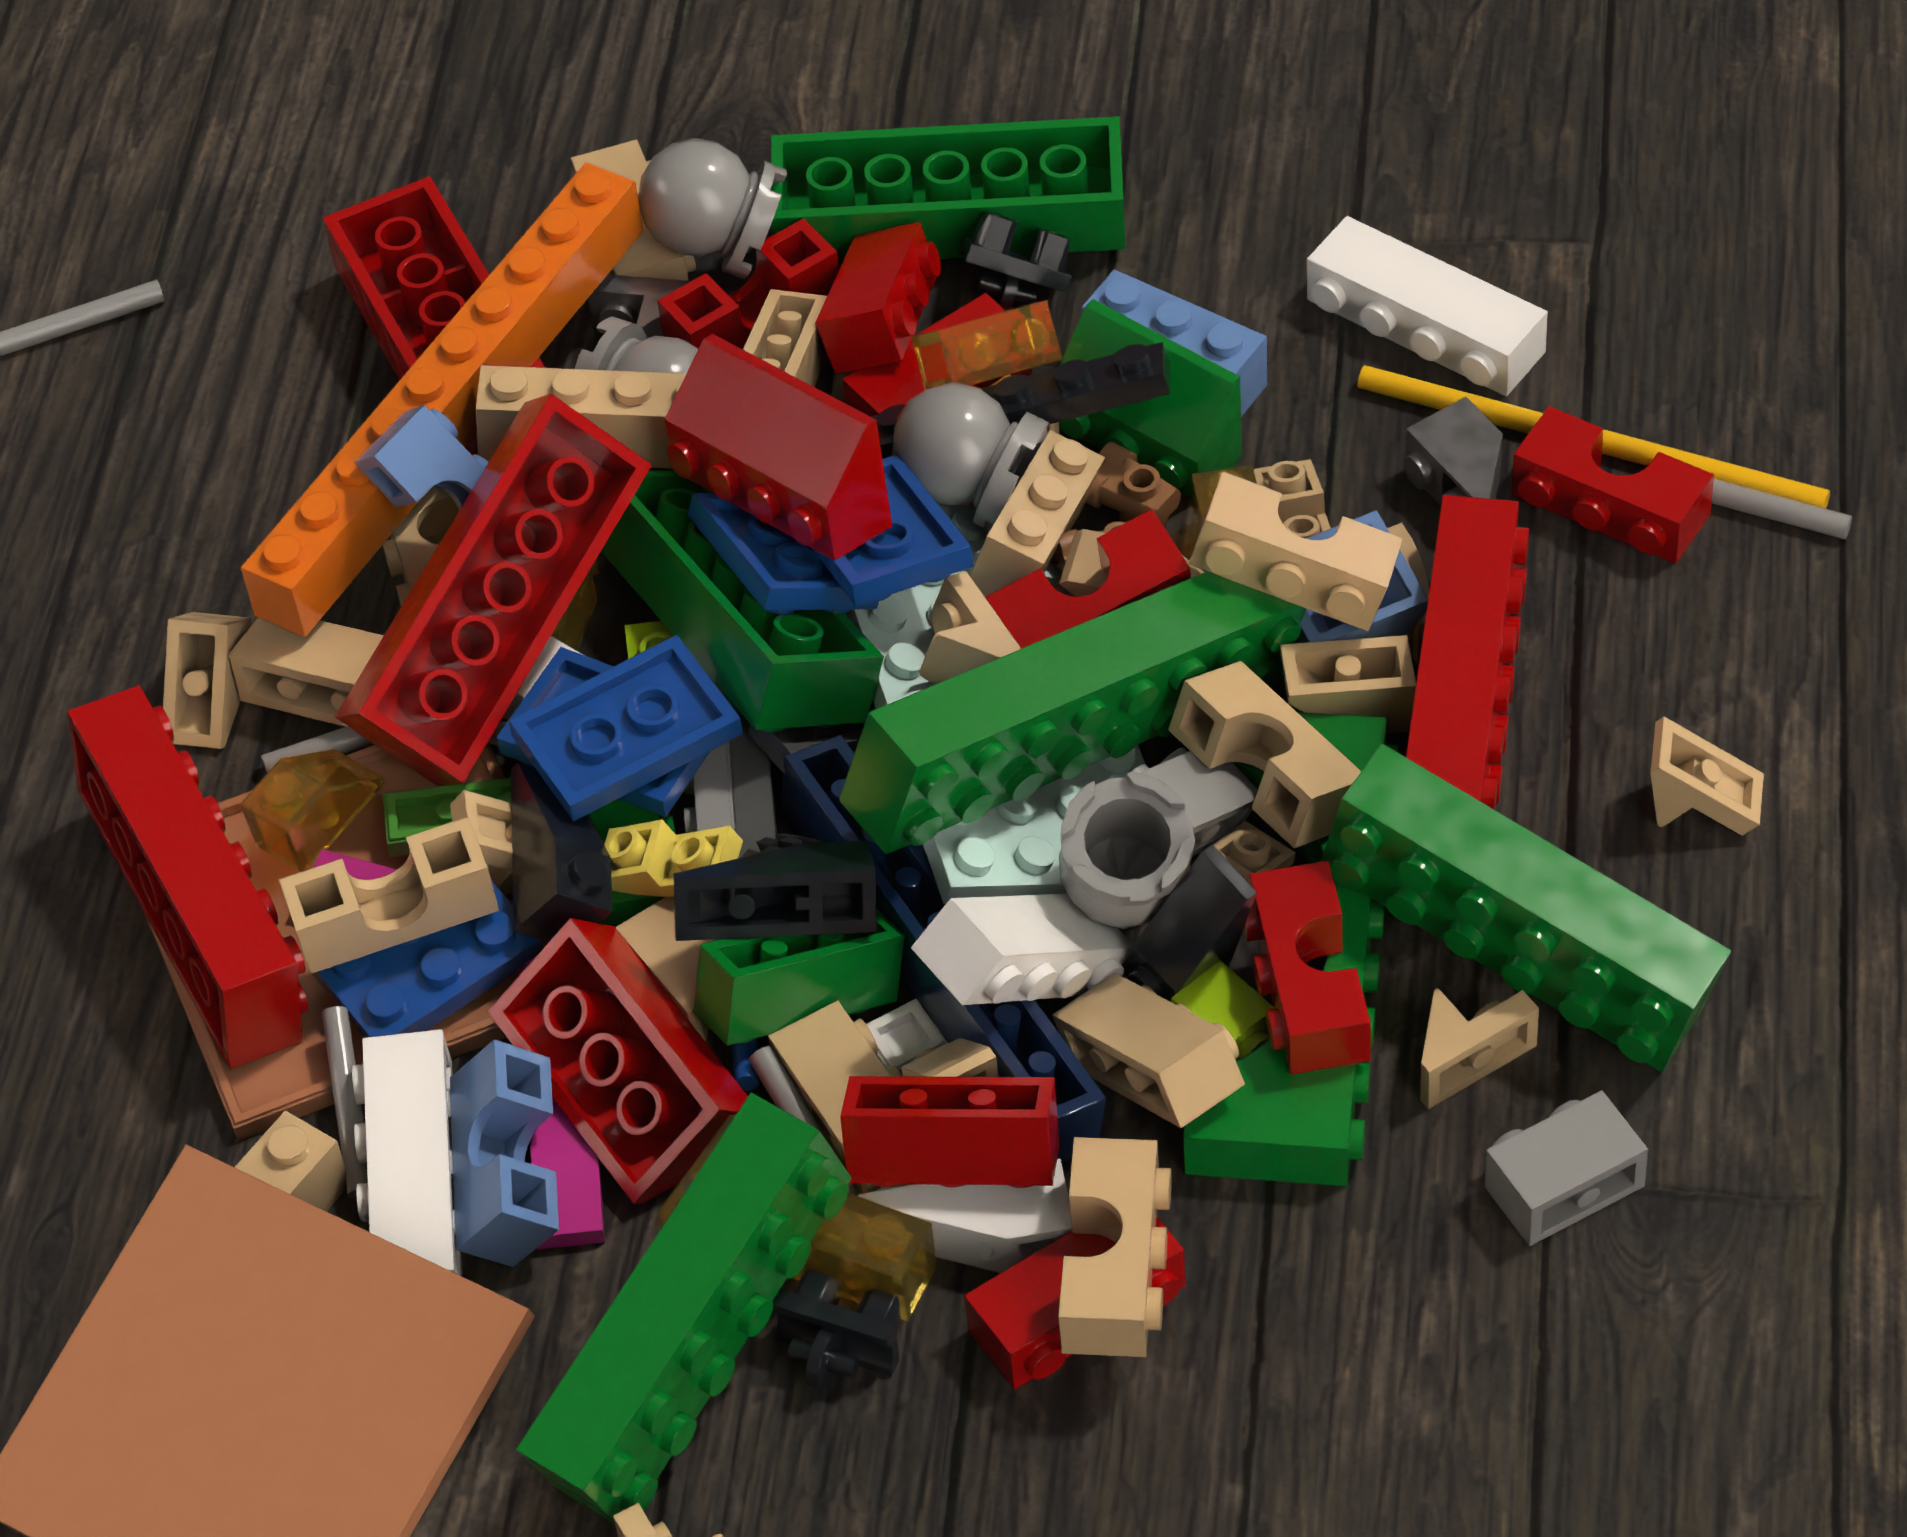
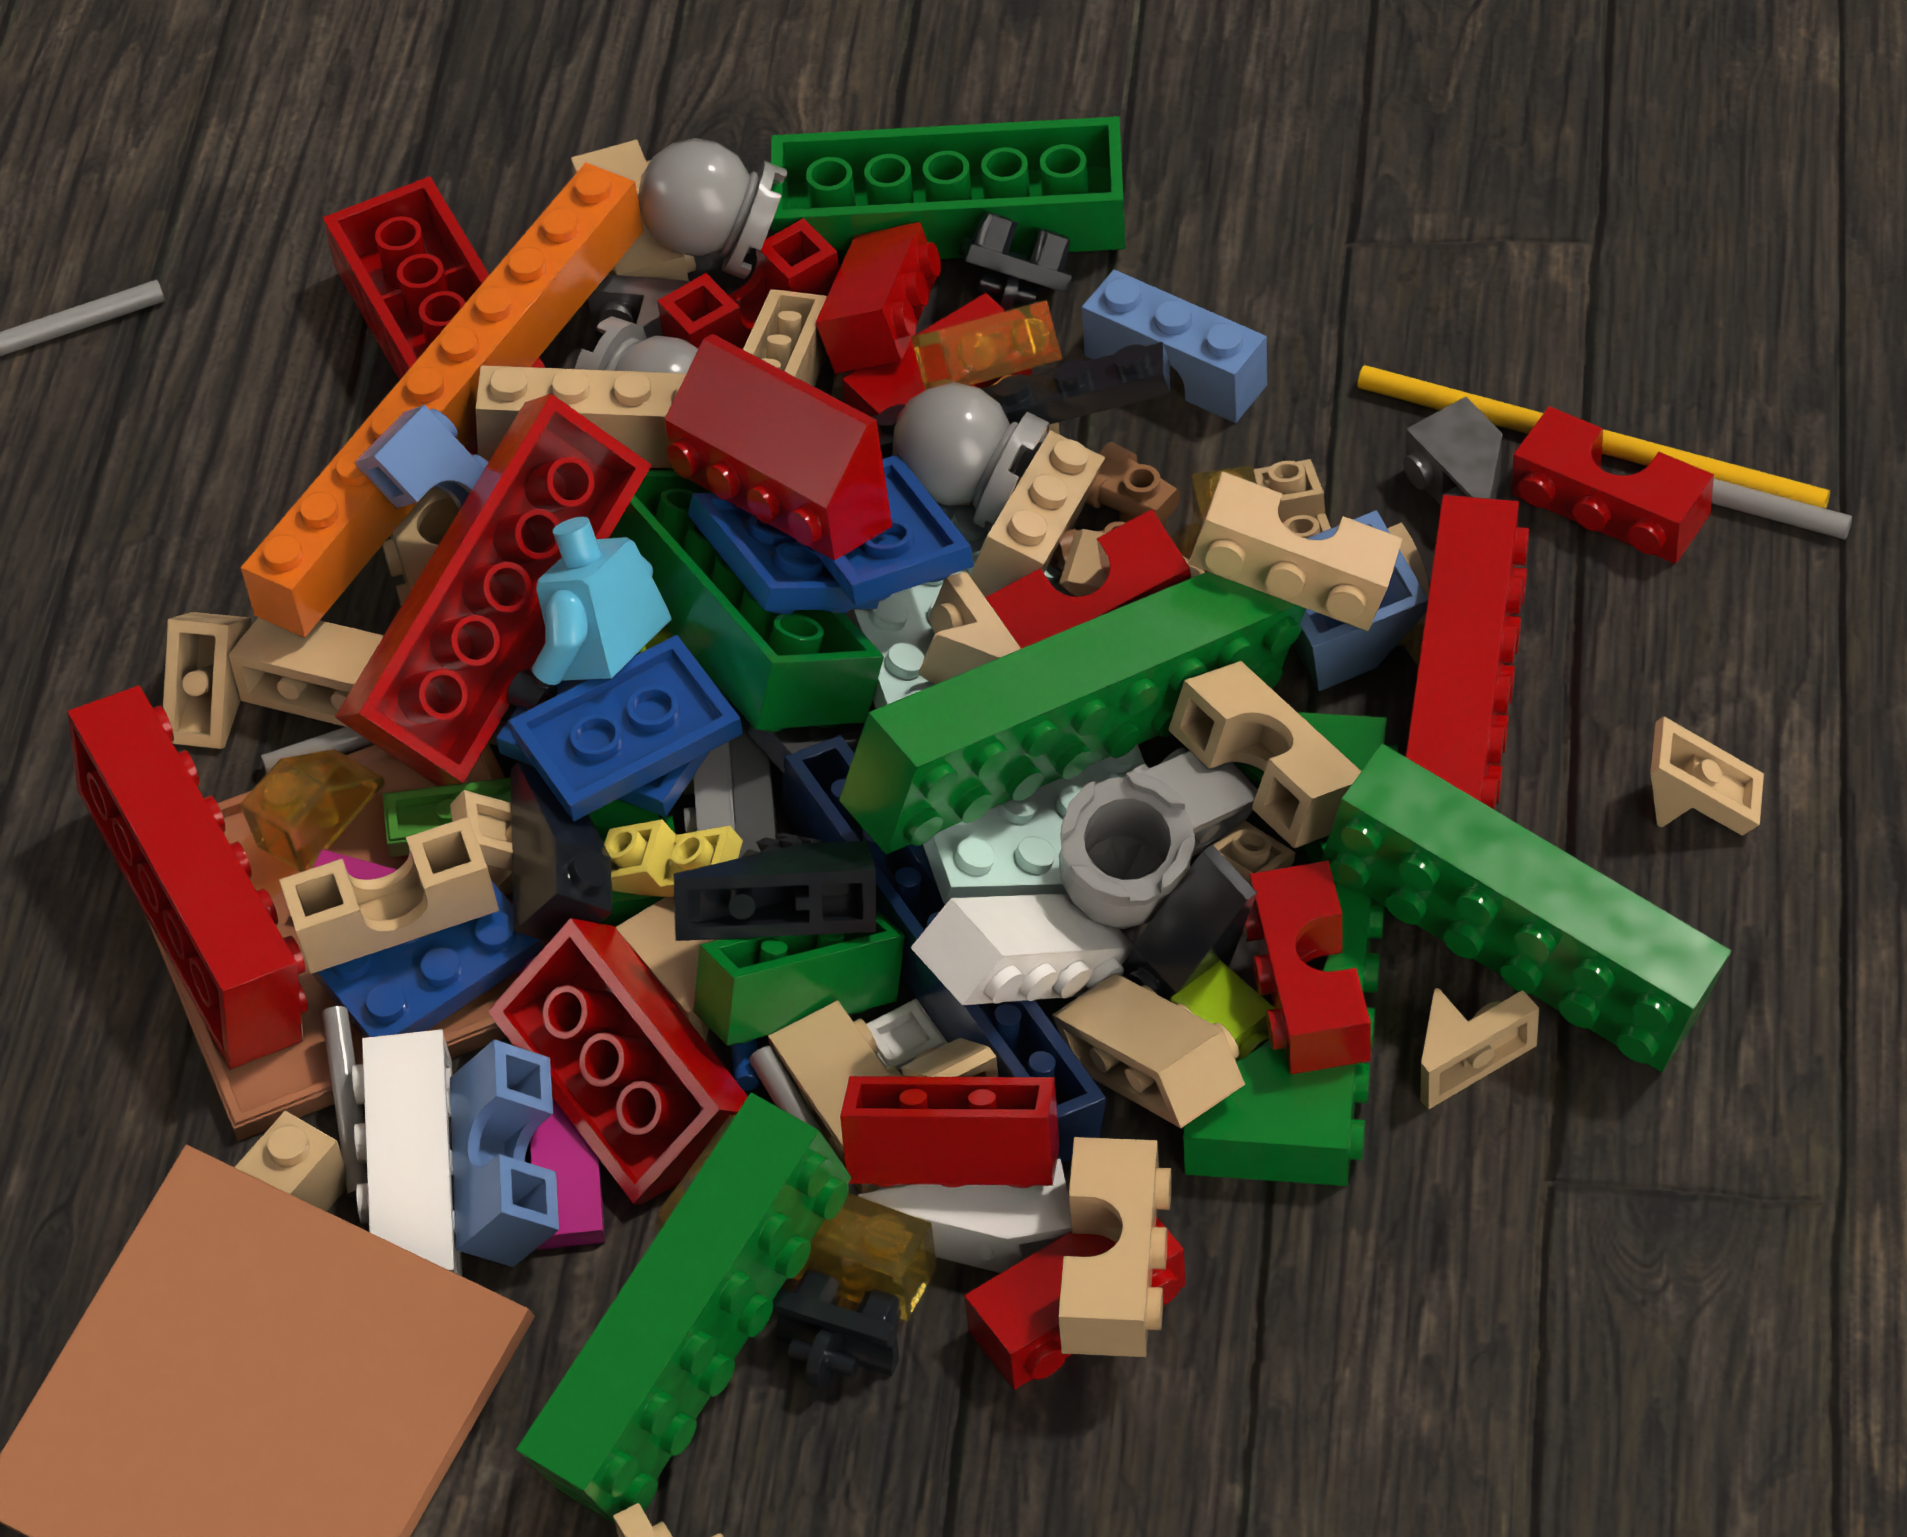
green slope [1059,299,1242,503] -> none
tan slope [1280,635,1416,734] -> none
white brick [1307,216,1548,397] -> none
light grey brick [1485,1090,1648,1247] -> none
none -> medium azure torso [506,517,671,712]

